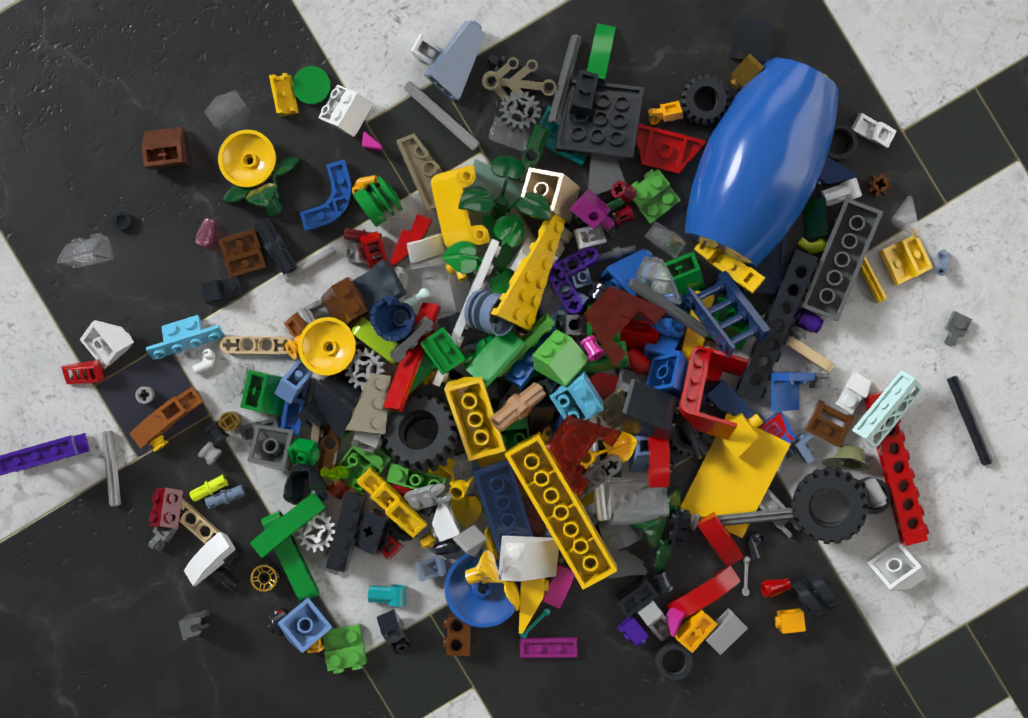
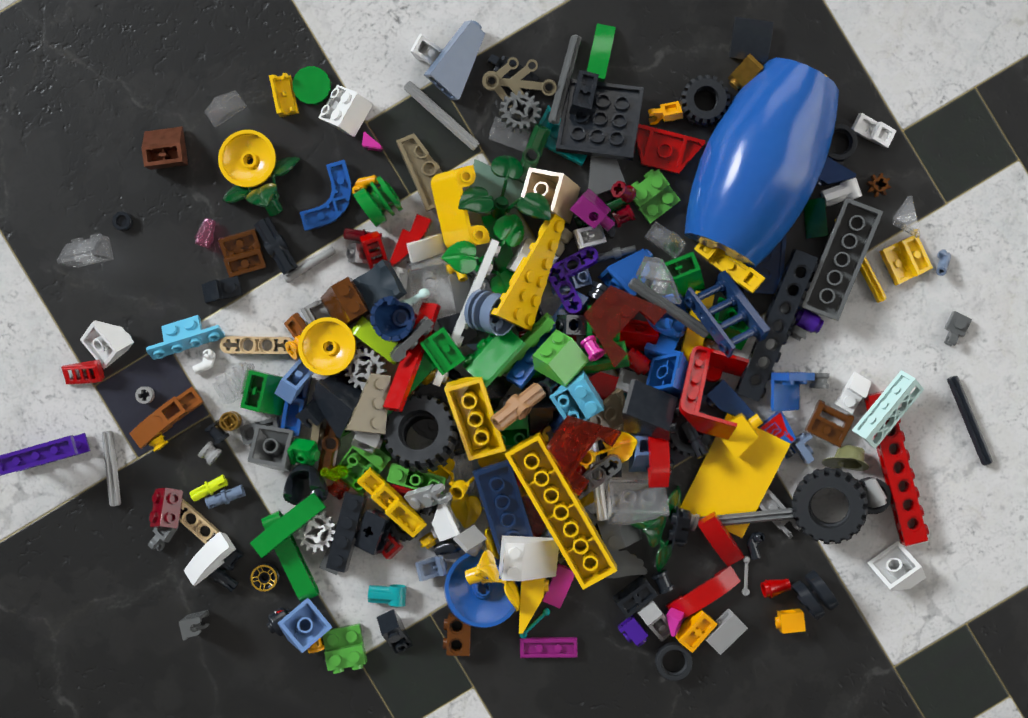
tan beam [785,335,835,373] -> none
neon yellow arm [797,237,827,254] -> none

